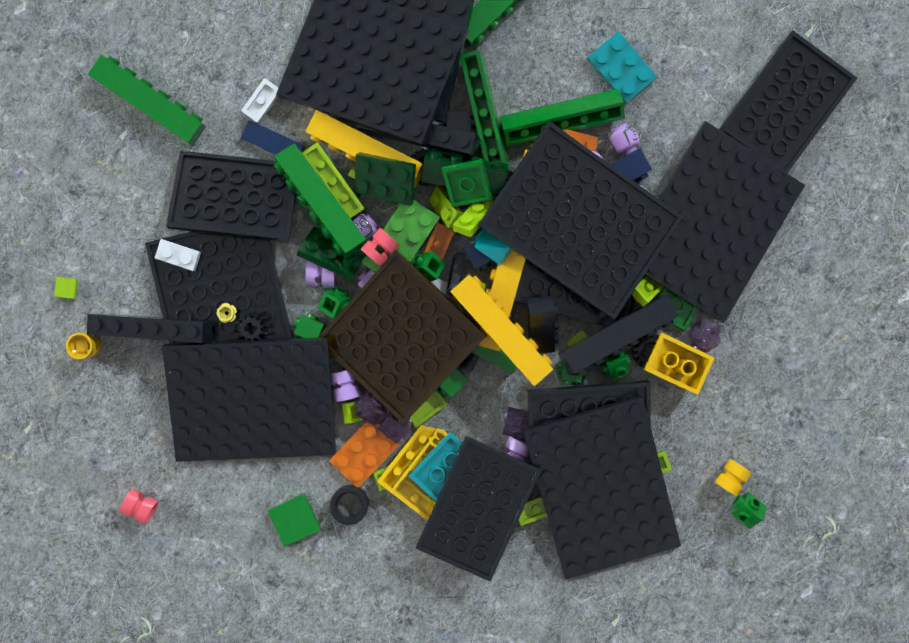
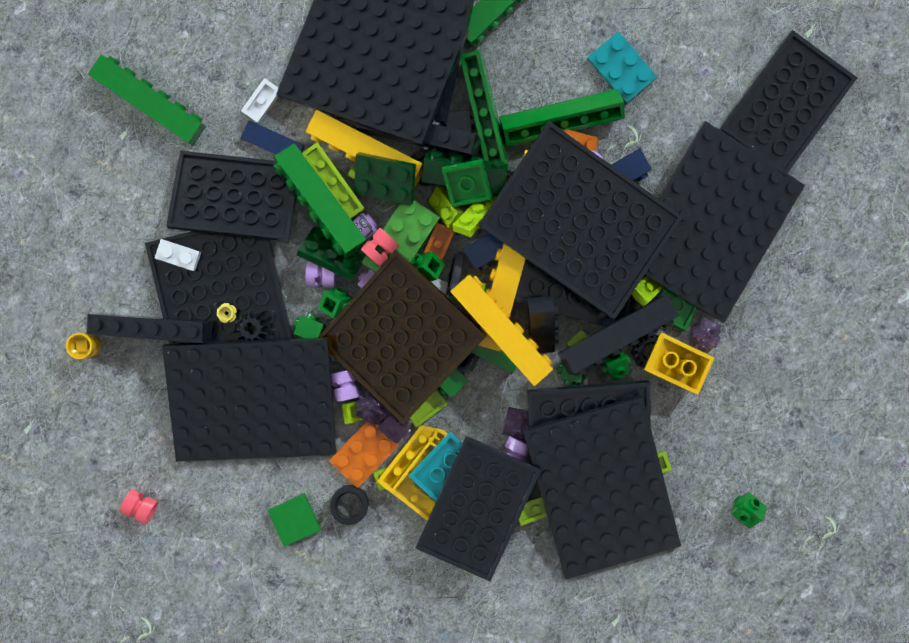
lime tile [54,276,79,299] -> none
teal slope [474,229,512,265] -> none
lavender head [610,123,640,155] -> none
yellow wheel [714,459,753,497] -> none

